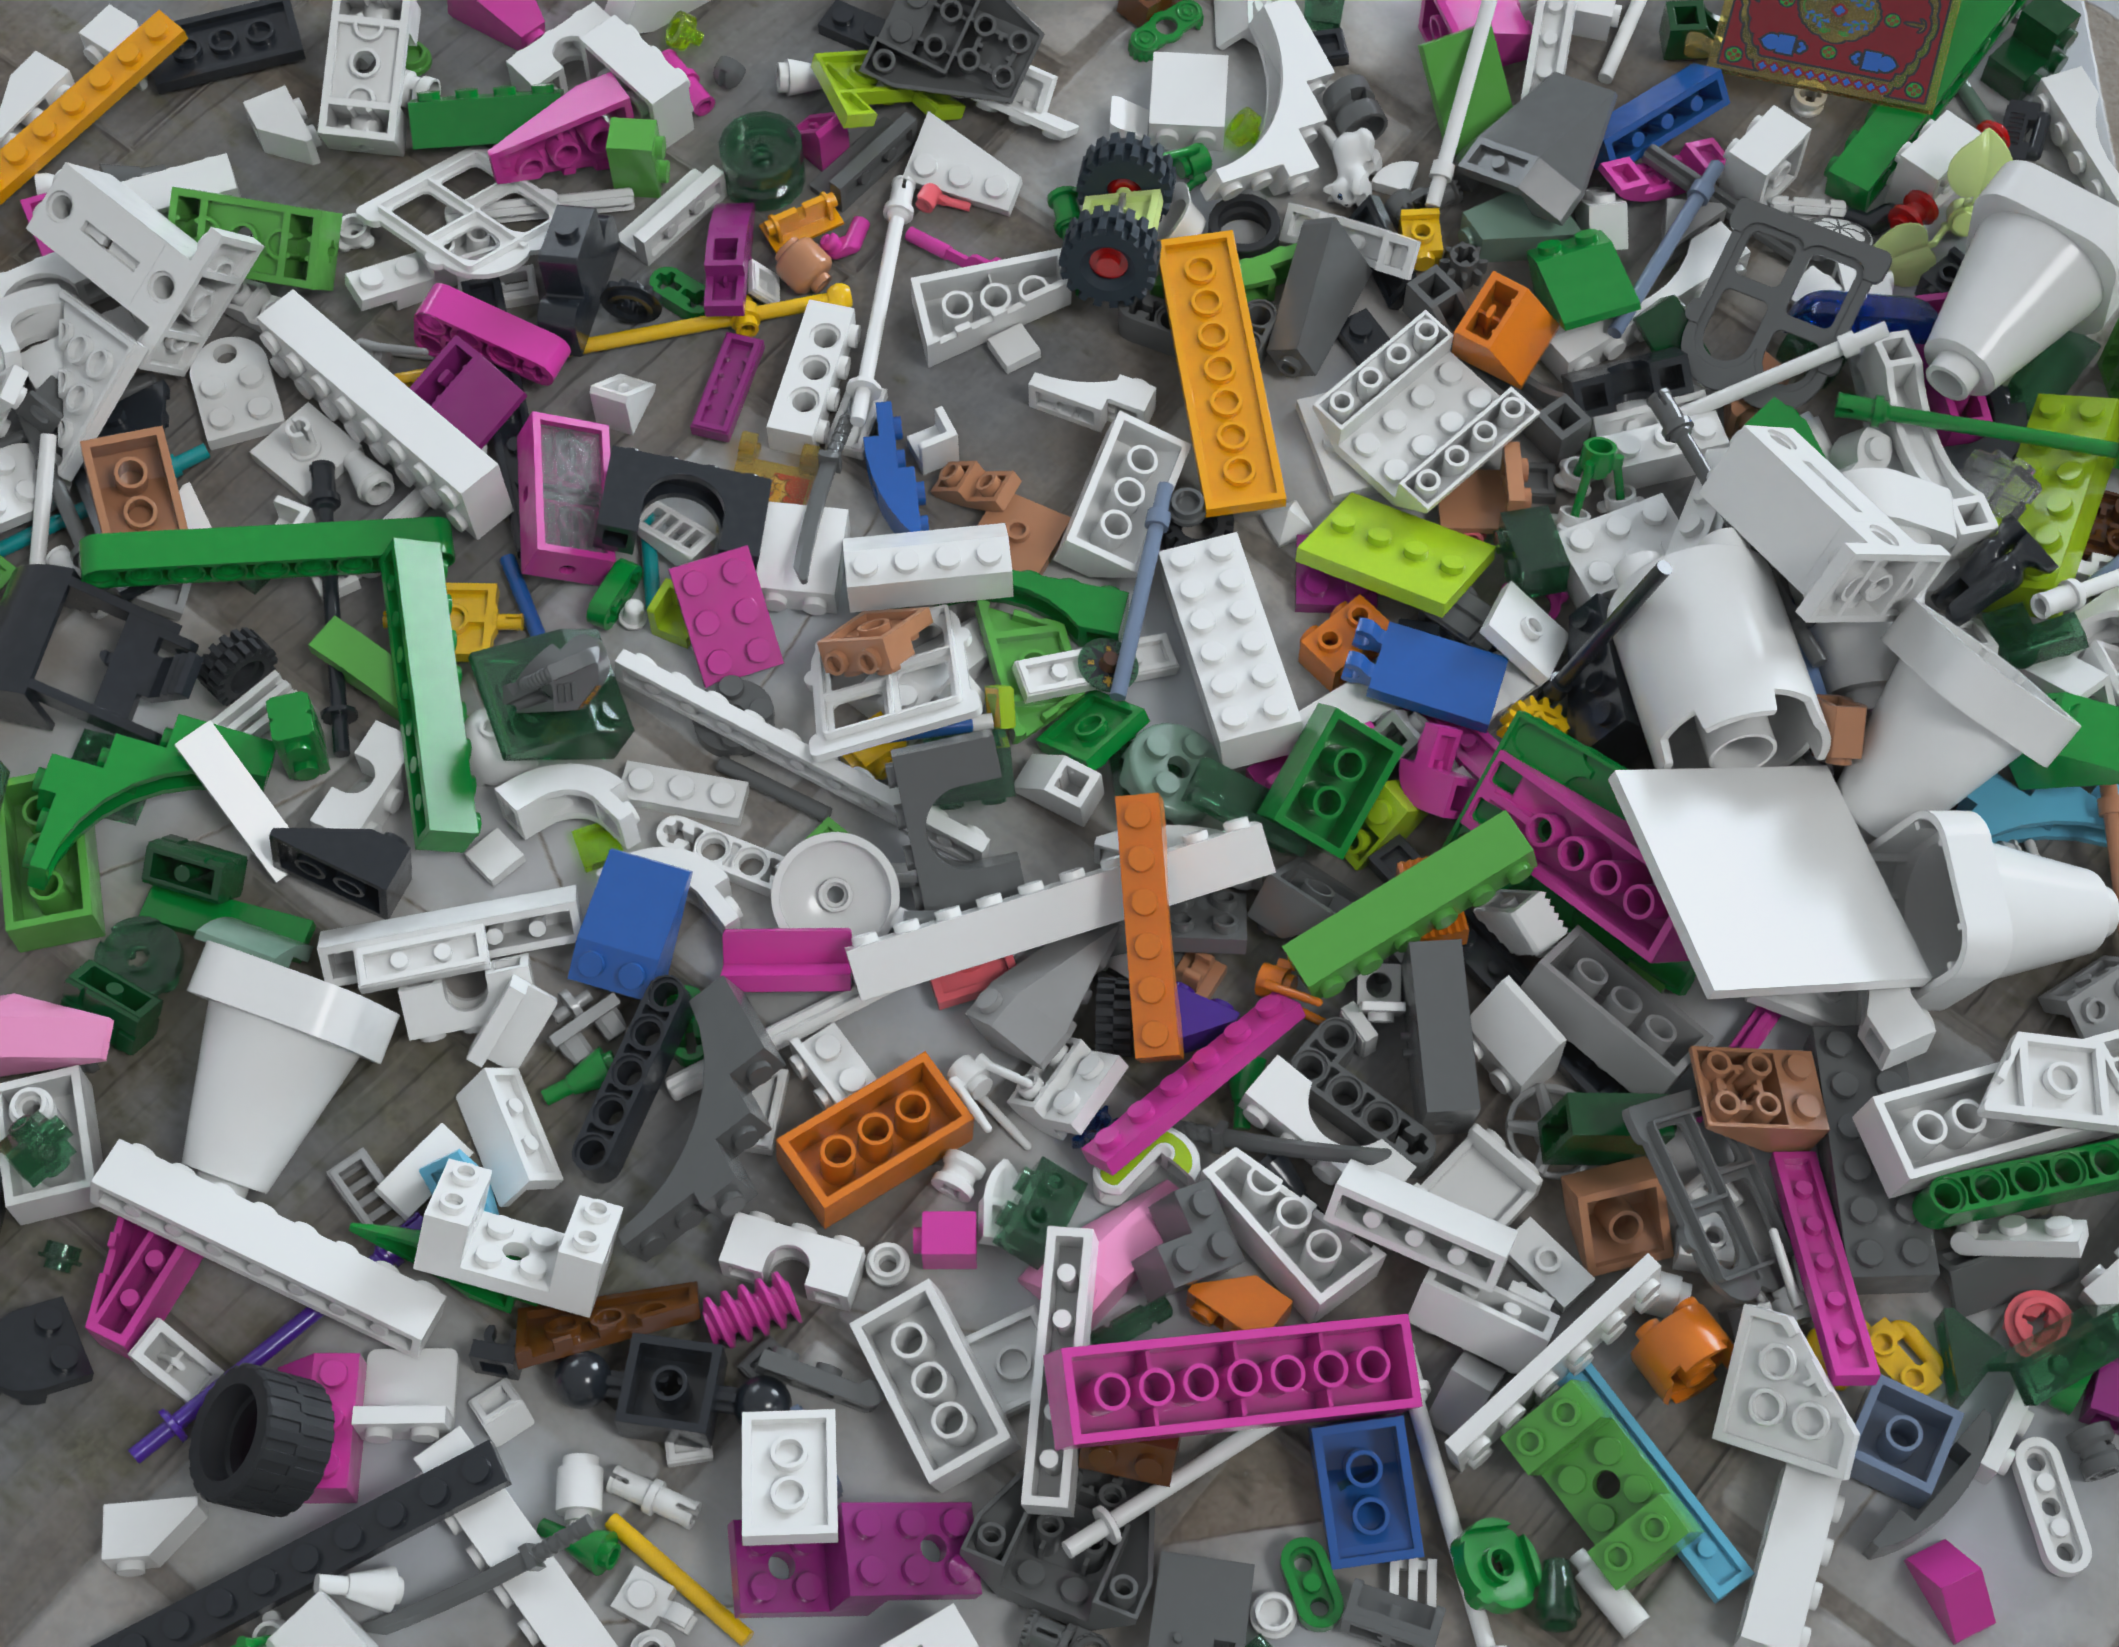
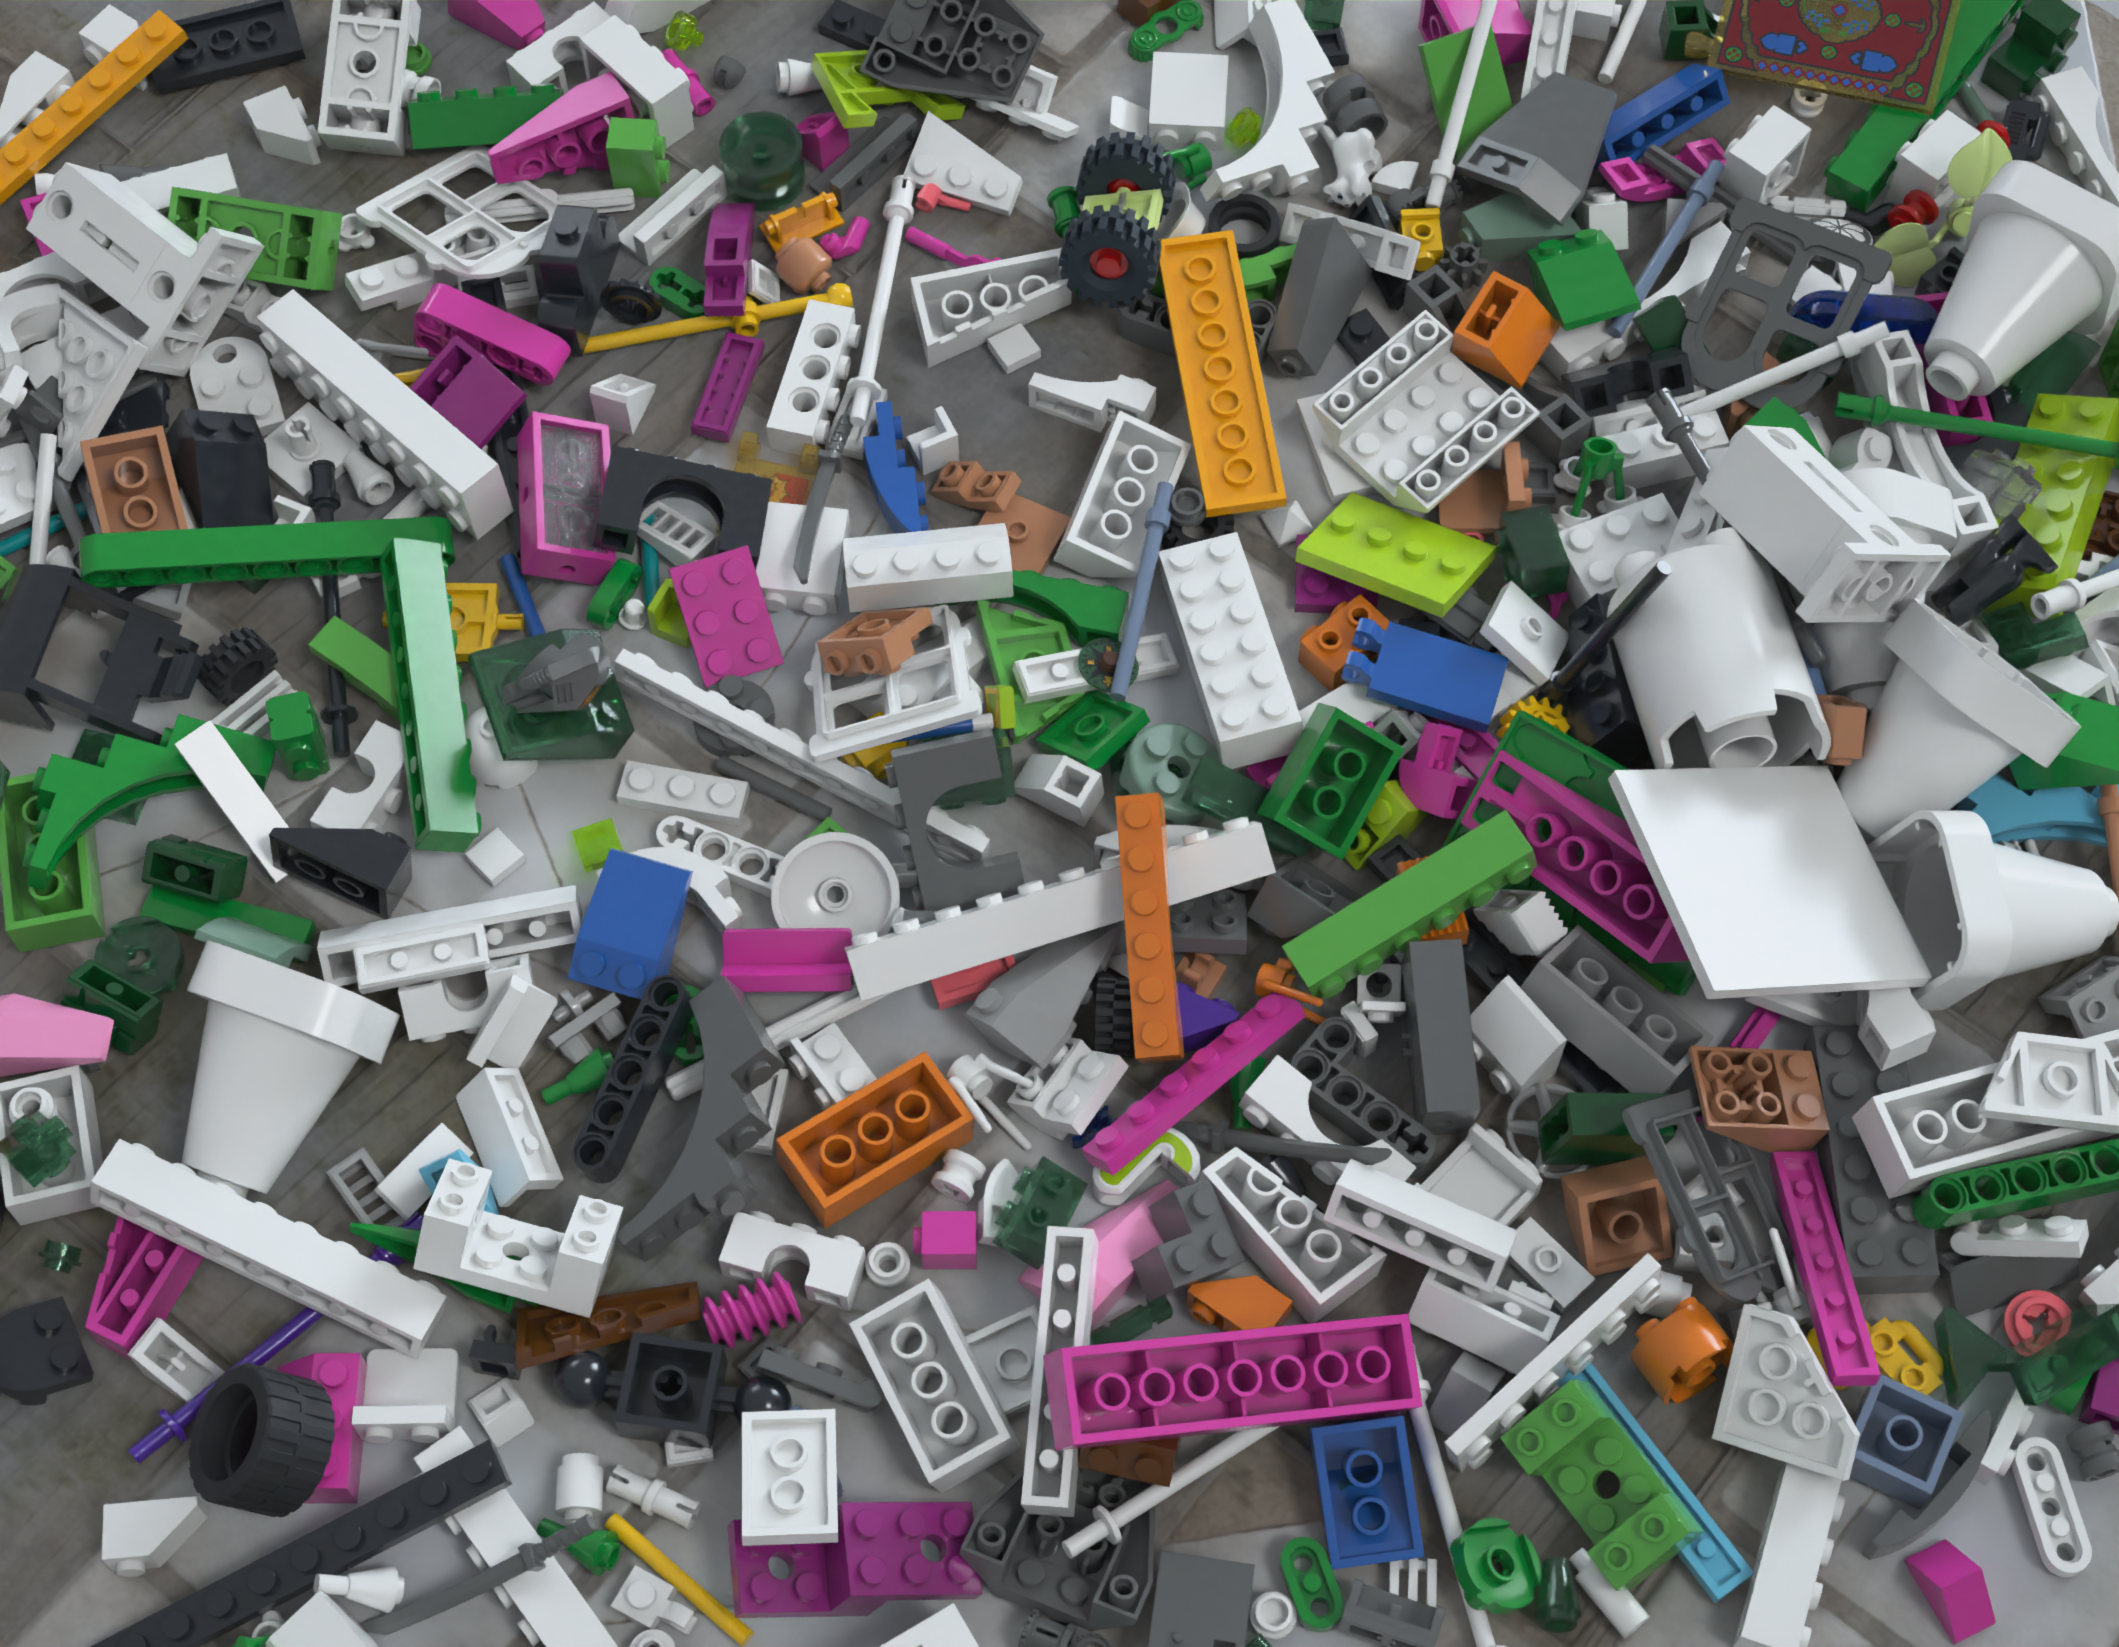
white arch [494,763,641,850] -> none
none -> black slope [165,409,274,528]

